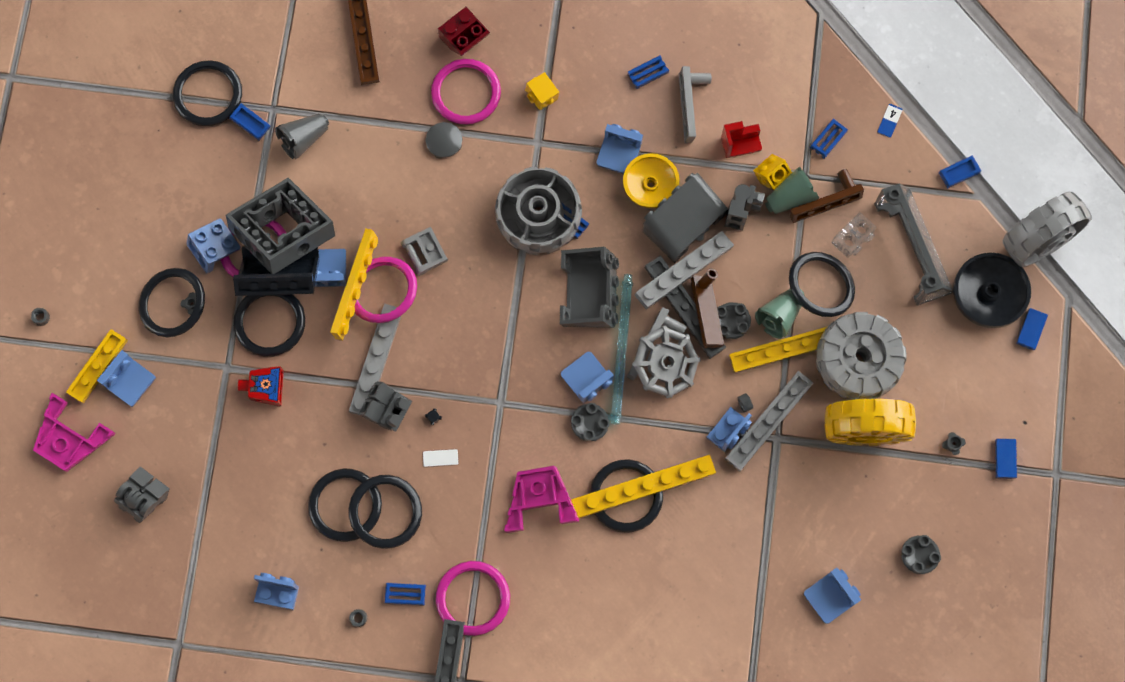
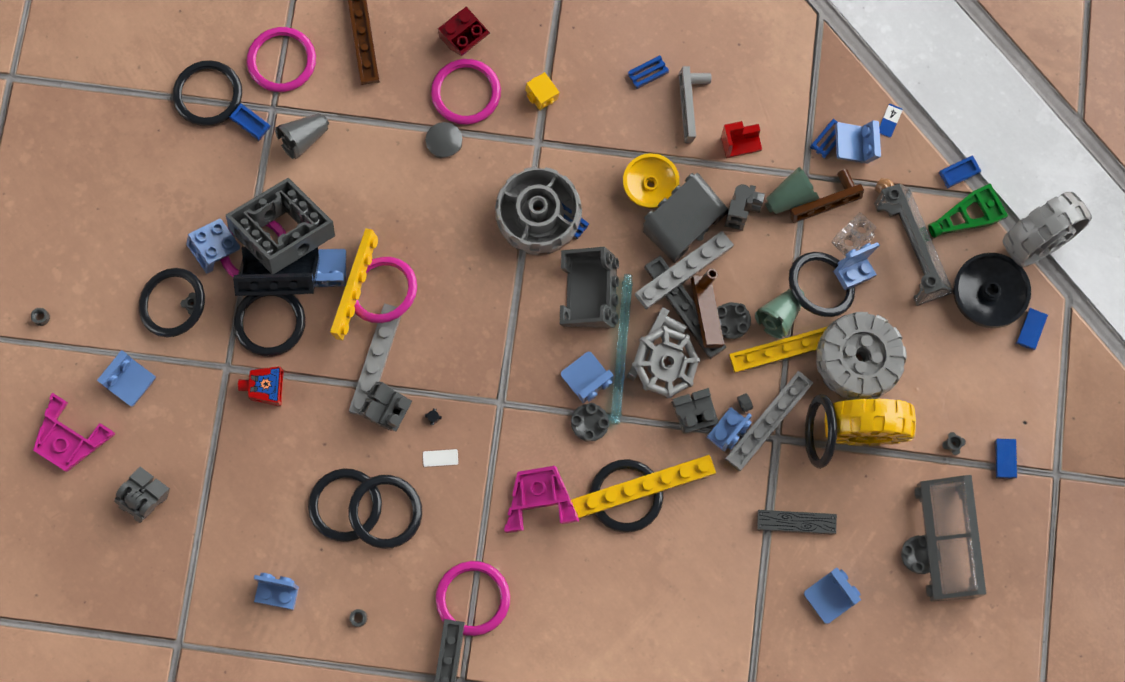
yellow plate [66,329,128,404] -> none
blue tile [385,583,426,605] -> none
light grey plate [401,227,448,276] -> none
medium blue bracket [597,124,643,174] -> none
yellow head [753,154,792,190] -> none
none -> dark pink wedge [247,27,316,92]
none -> dark grey hips [672,388,719,434]
none -> dark grey tile [757,510,837,534]
none -> black wedge [805,394,837,469]
none -> medium blue bracket [833,242,880,290]
none -> medium blue bracket [835,120,881,164]
none -> medium nougat plate [875,178,894,196]
none -> windscreen [915,475,986,601]
none -> green plate [928,183,1008,238]

